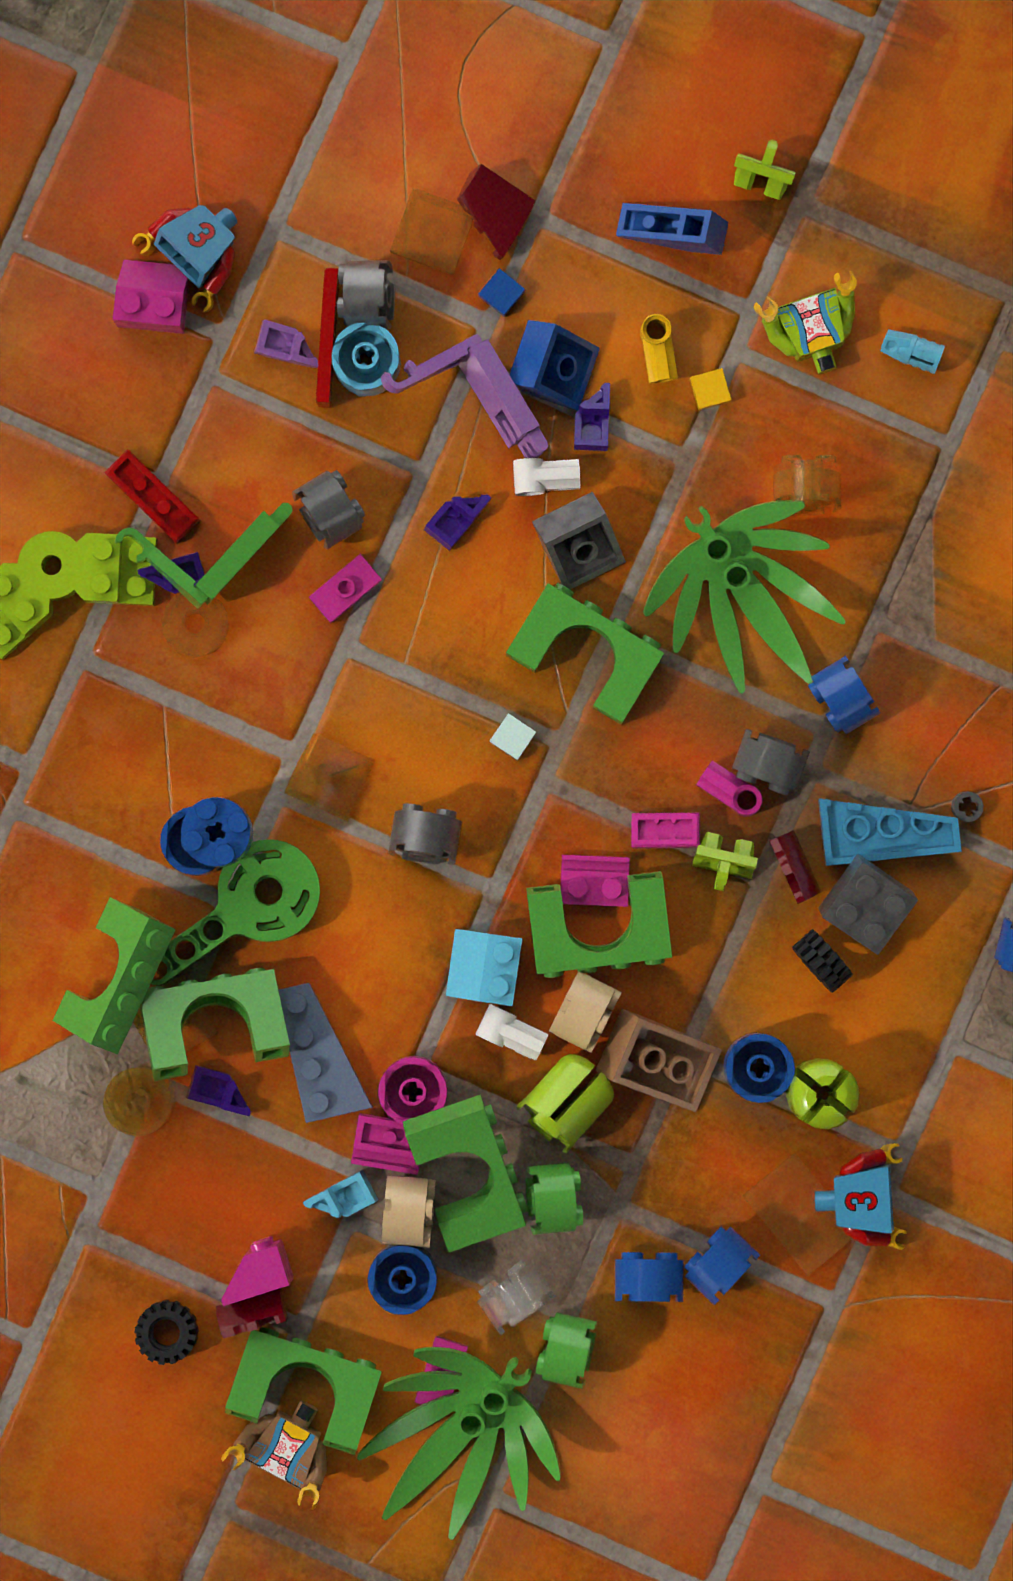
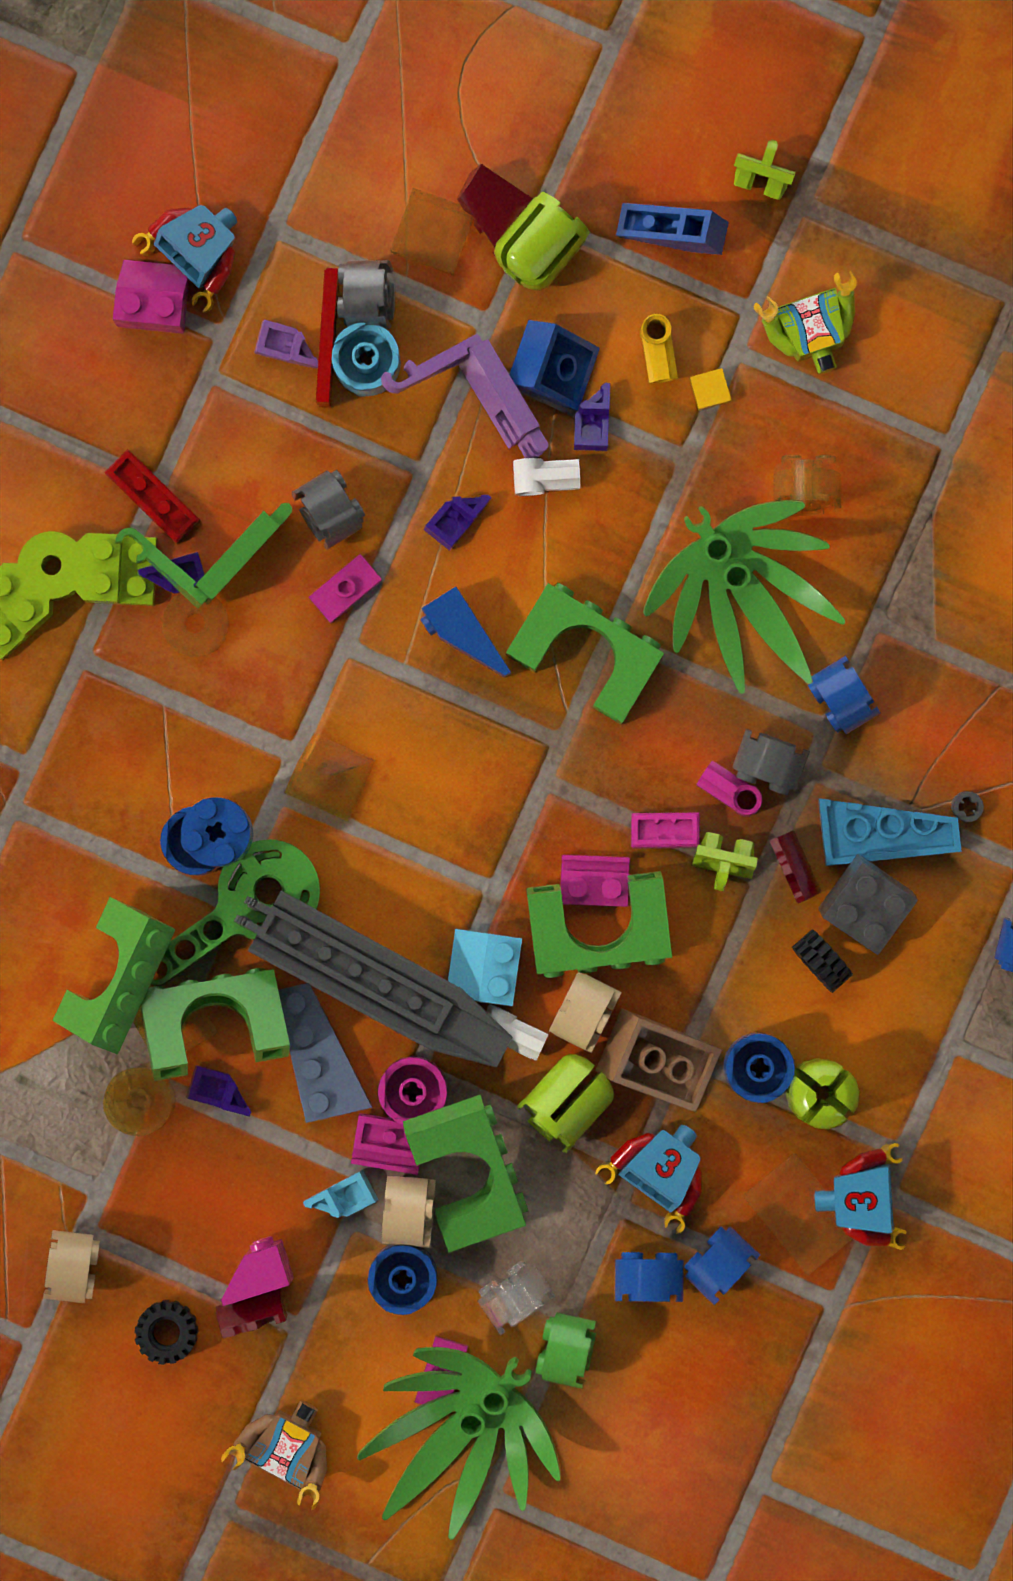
bright green arch [225,1327,382,1455] -> none
flat silver brick [388,803,462,865] -> none
blue tile [478,268,525,317] -> none
light aqua tile [489,713,536,760] -> none
bright green brick [525,1163,583,1235] -> none
flat silver slope [532,492,626,589] -> none
medium azure hinge [880,329,945,374] -> none
none -> tan brick [43,1230,100,1303]
none -> dark grey hinge [234,891,513,1067]
none -> blue slope [420,587,511,678]
none -> lime cylinder [494,191,590,291]
none -> dark azure torso [595,1125,702,1234]

